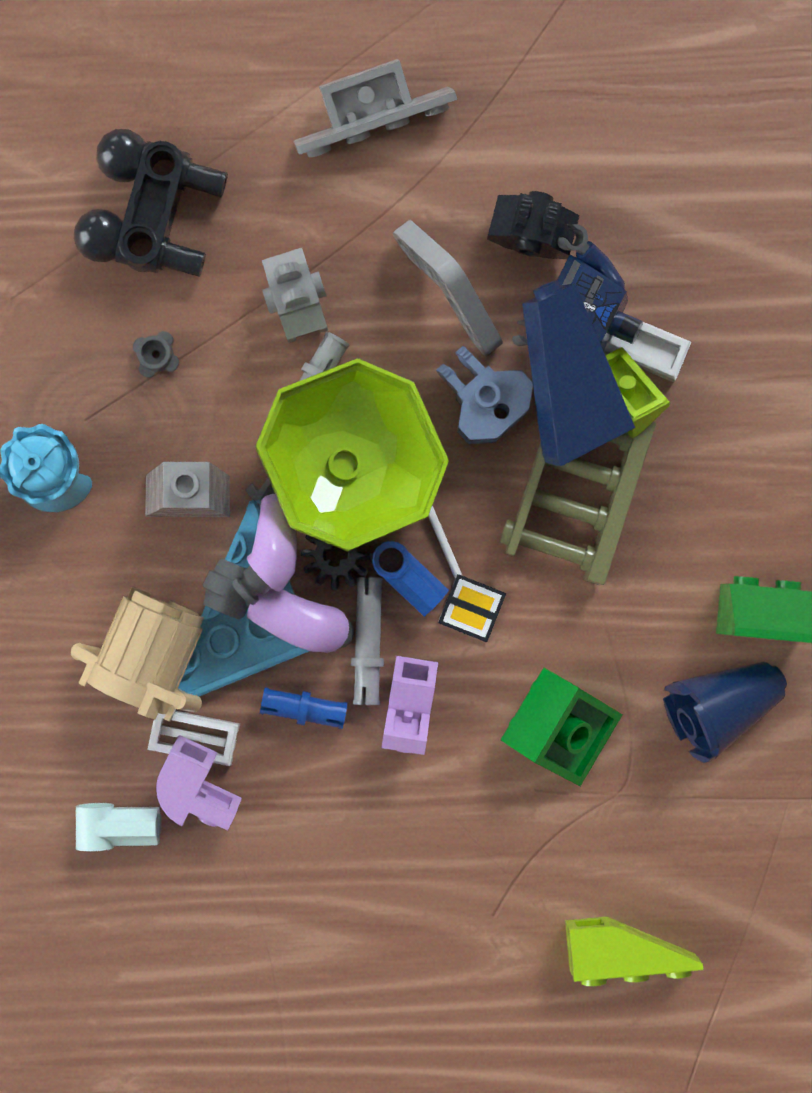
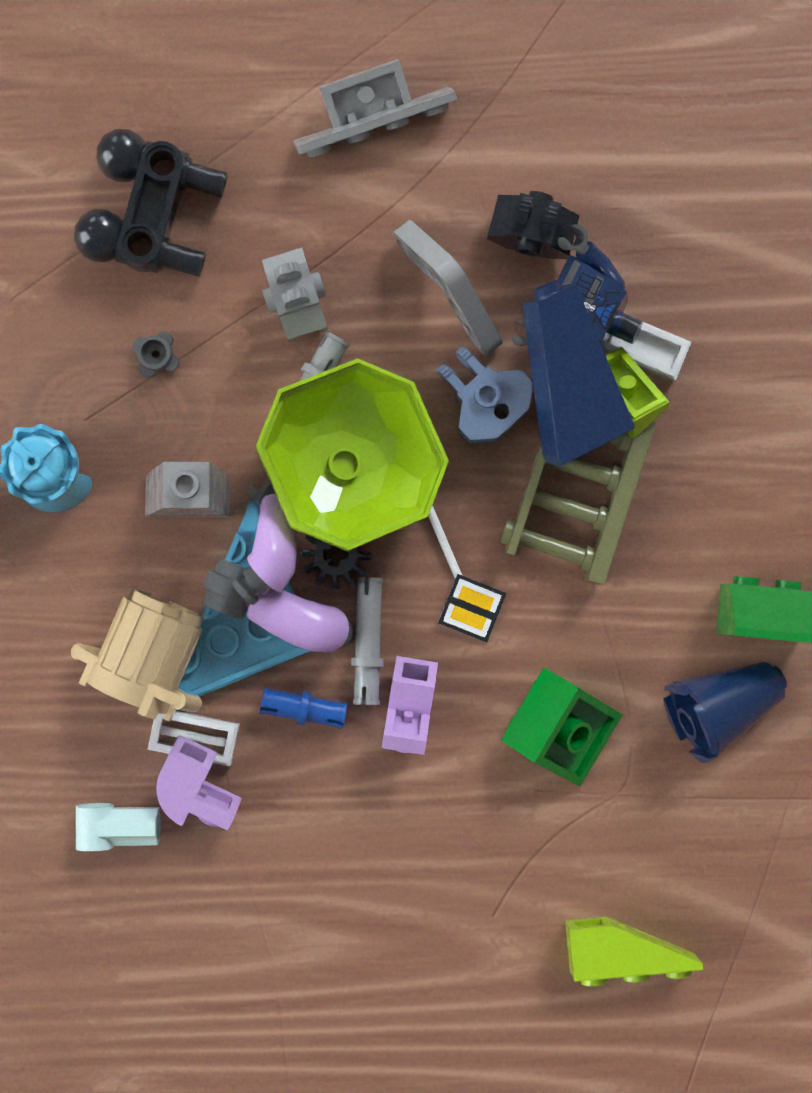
blue piece [372,541,449,617] -> none

